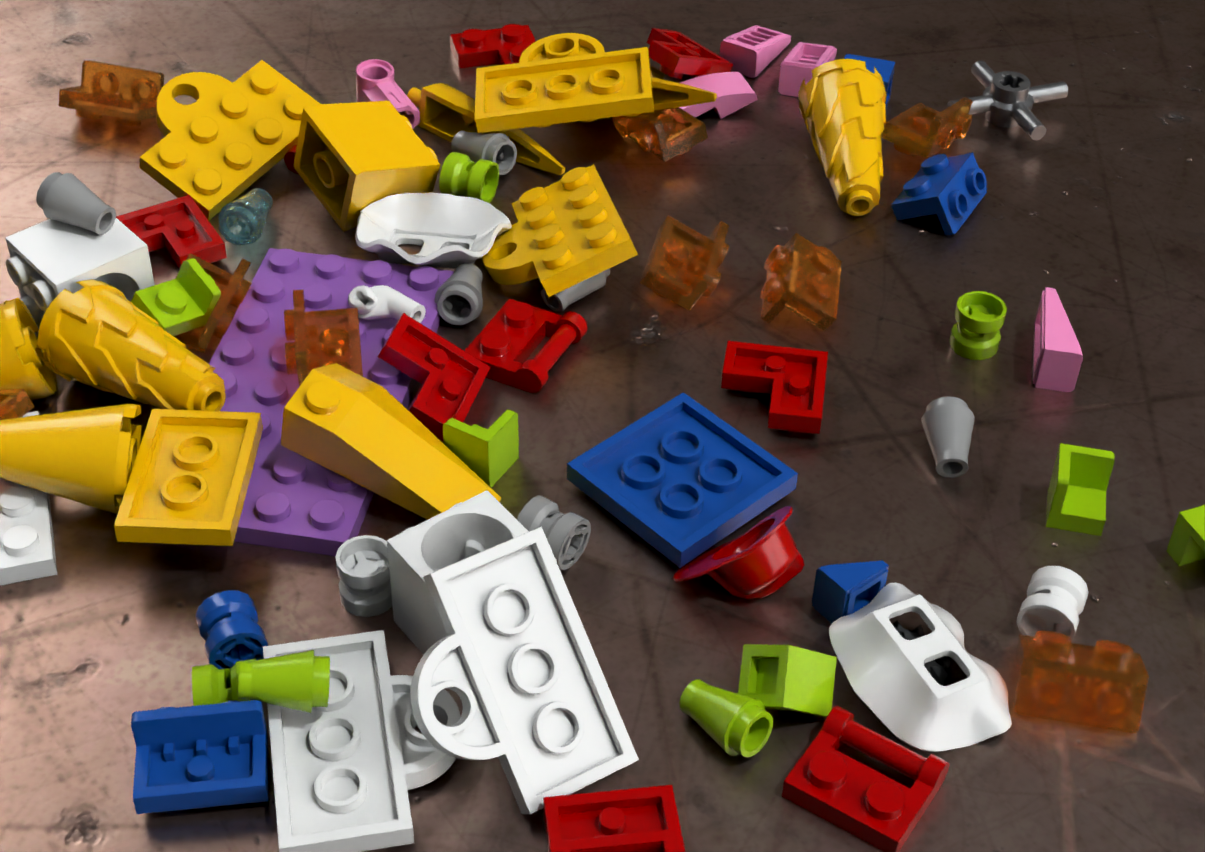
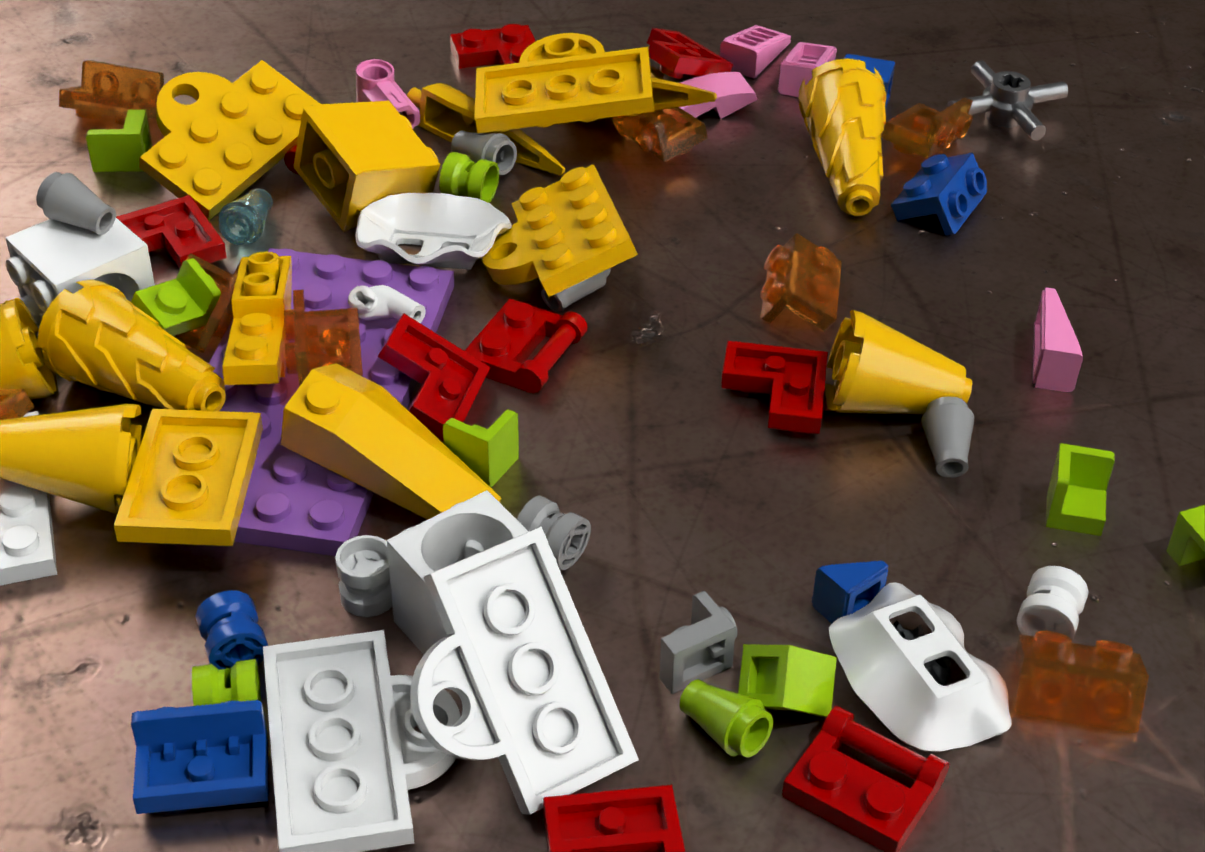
lime cone [238,650,330,713] -> none
light grey cone [435,263,483,325] -> none
blue plate [567,392,798,568] -> none
clear orange bracket [640,215,730,311] -> none
red piece [672,506,805,599] -> none
lime wheel [949,291,1007,360] -> none
none -> lime panel [86,109,153,172]
none -> yellow slope [222,251,292,385]
none -> light grey bracket [659,591,737,694]
none -> yellow cone [823,310,972,415]

